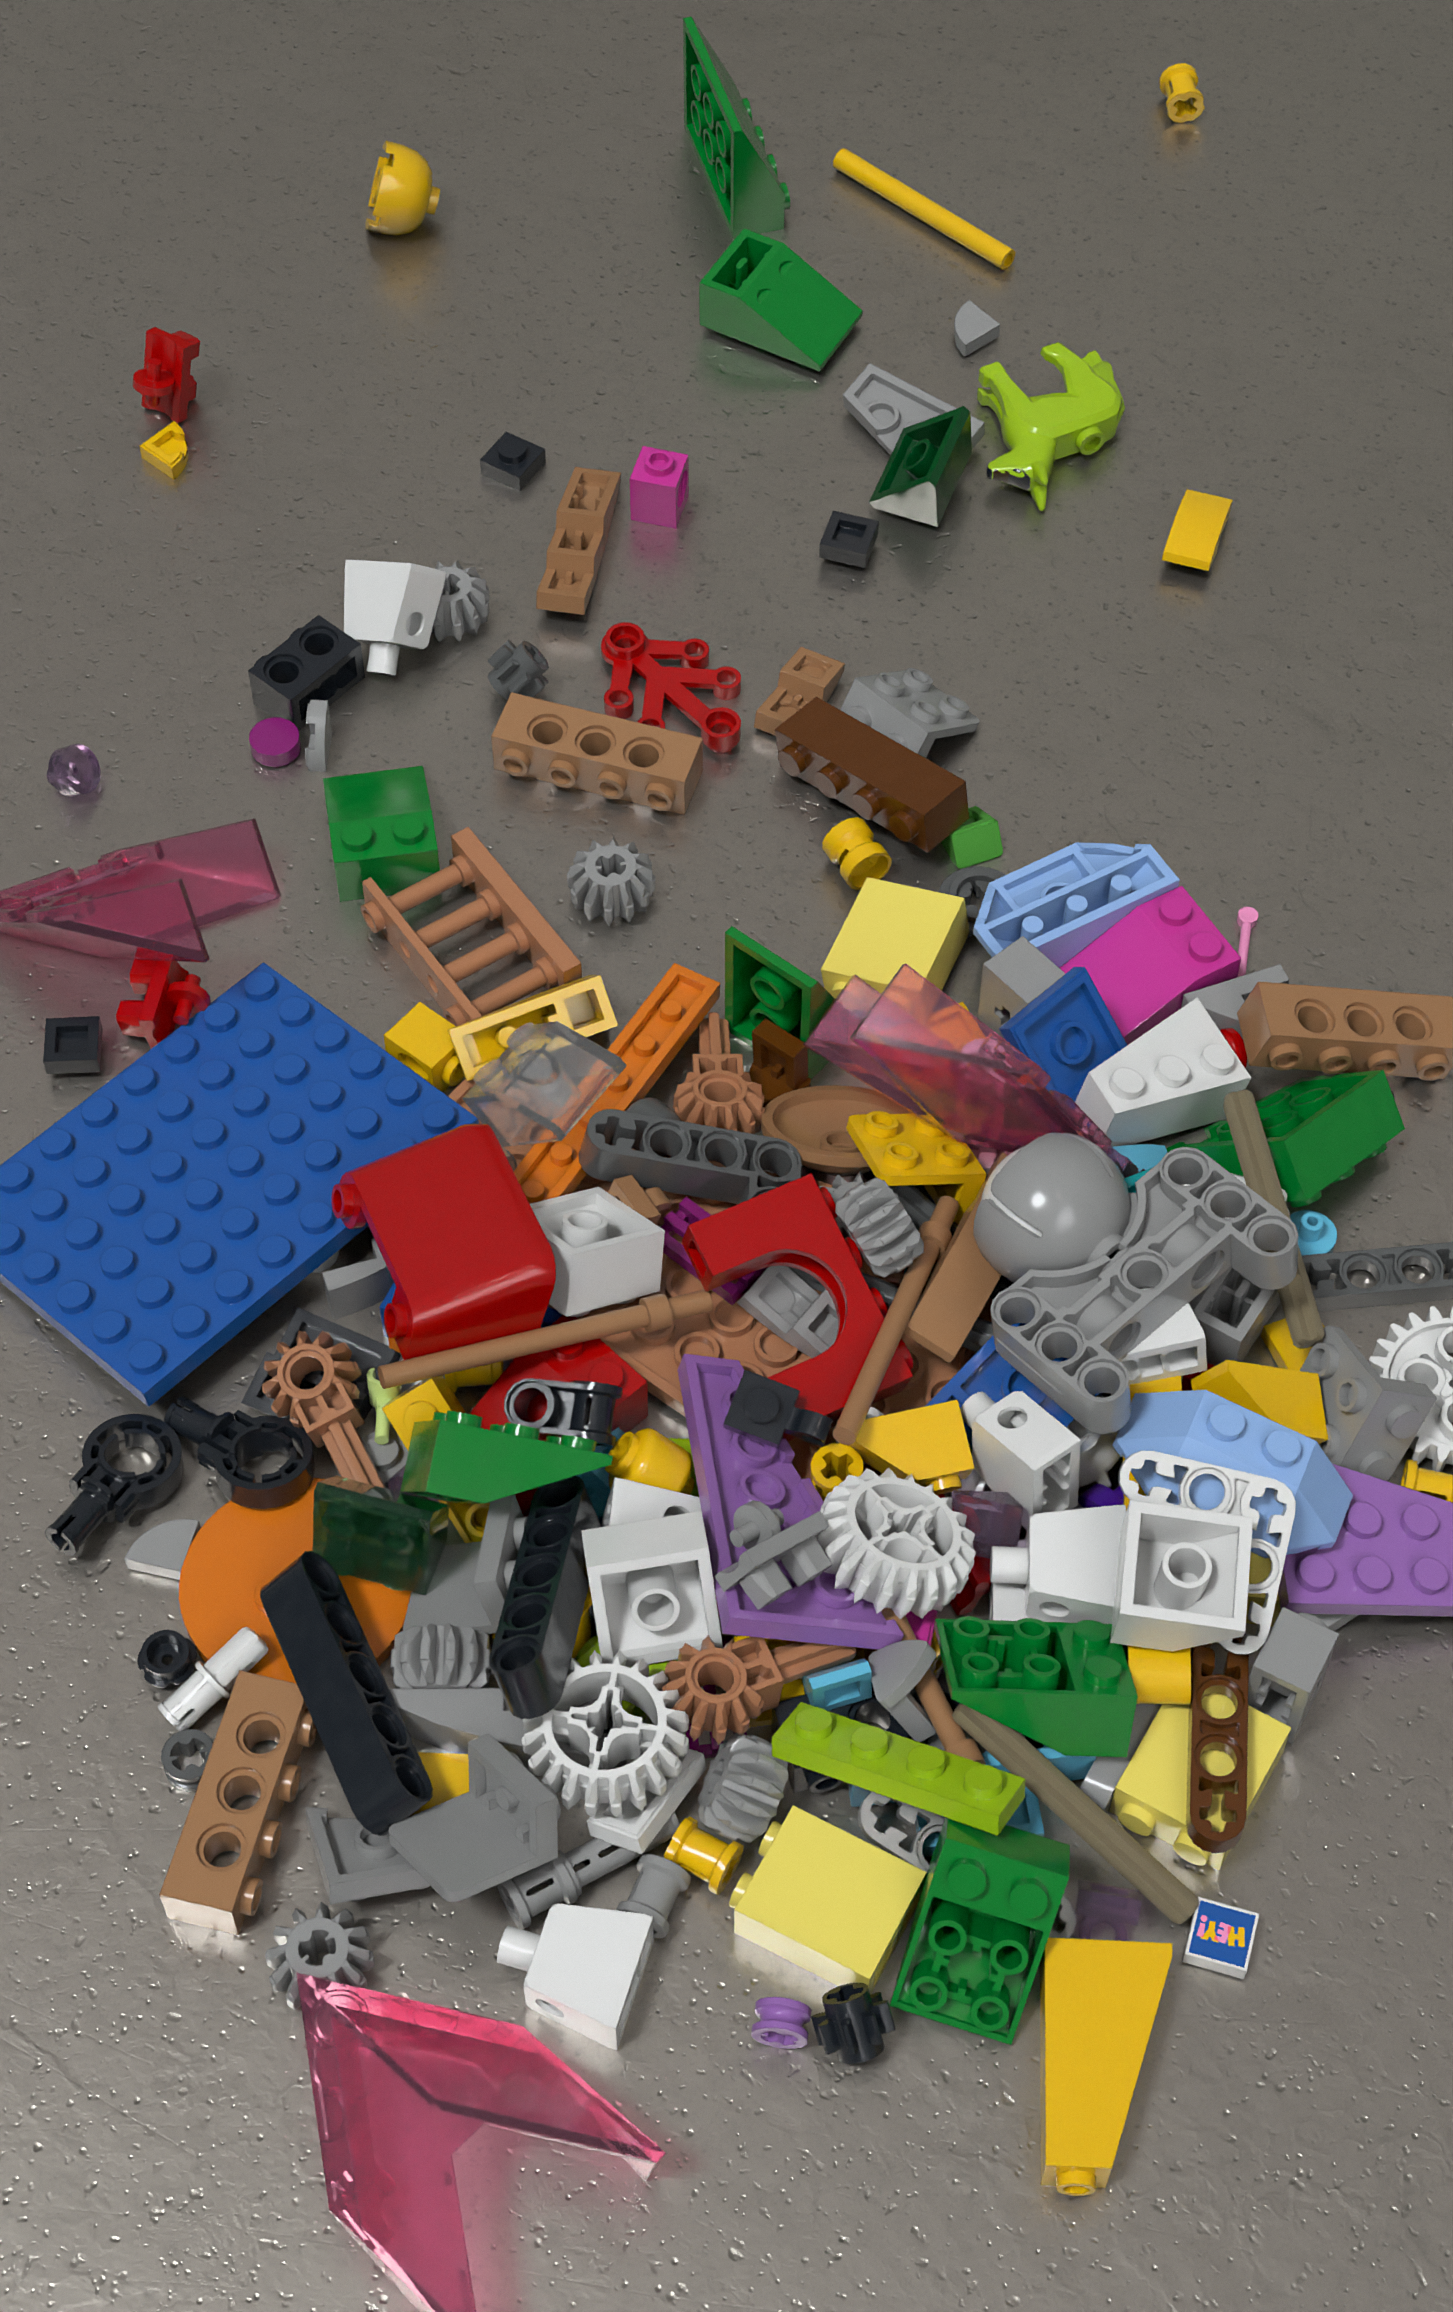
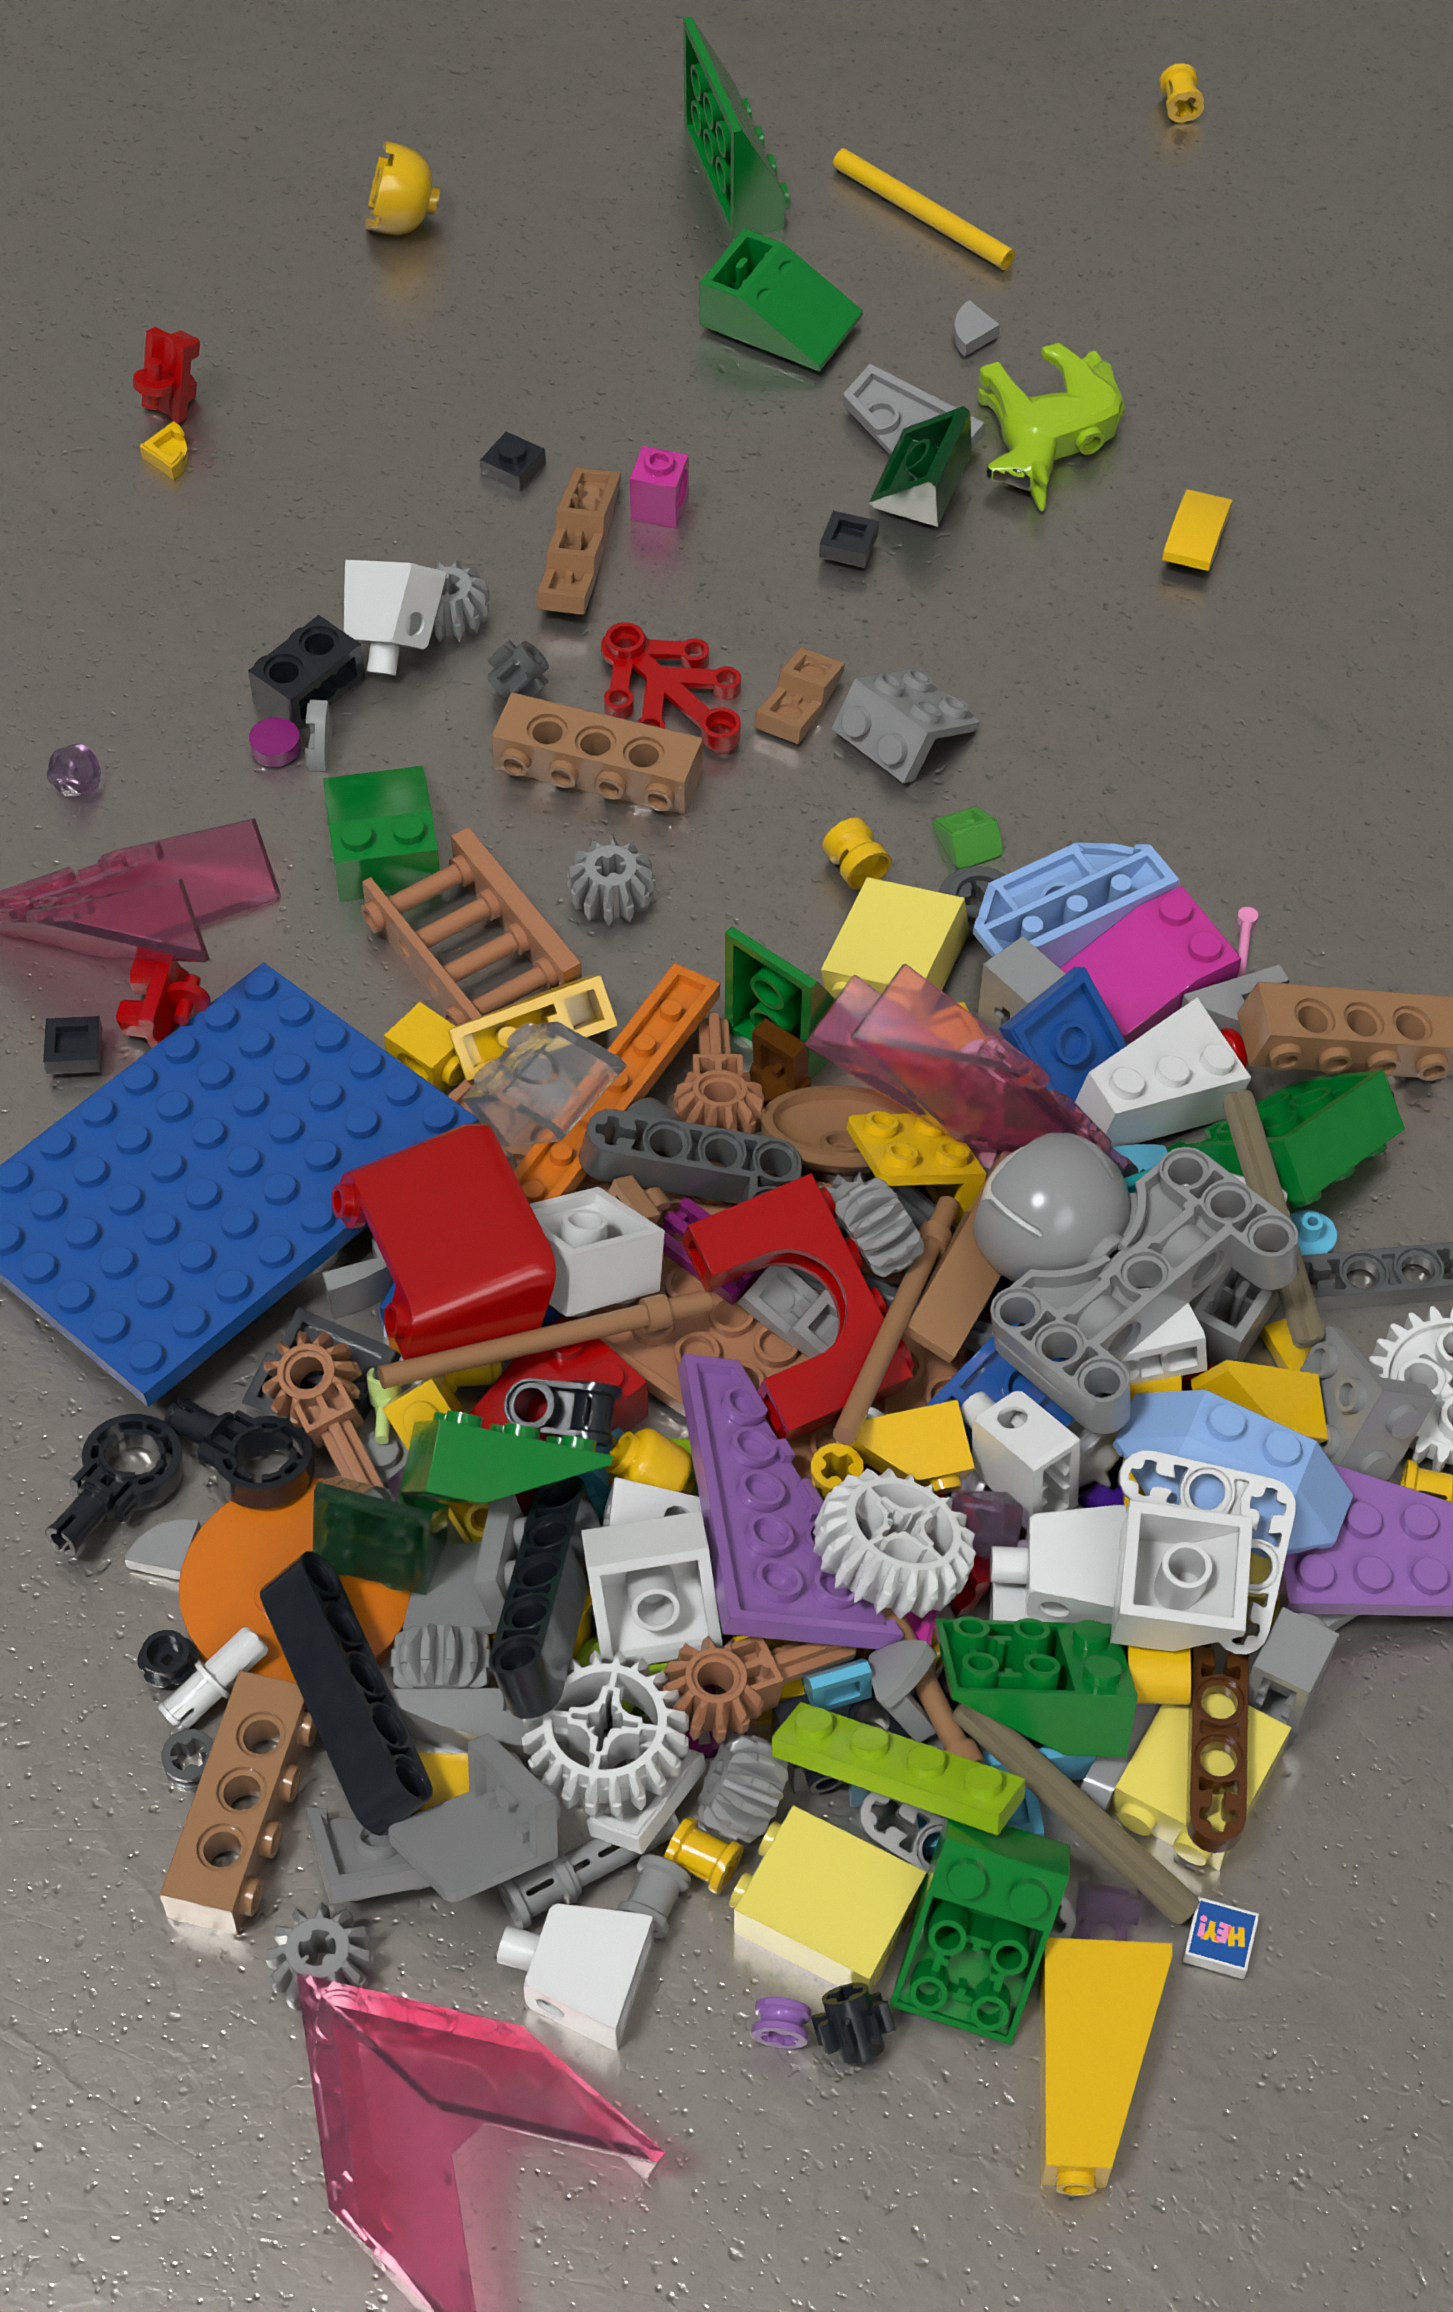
light grey hips [714,1500,832,1610] -> none
black plate [723,1370,833,1449] -> none
reddish brown brick [775,697,969,853] -> none

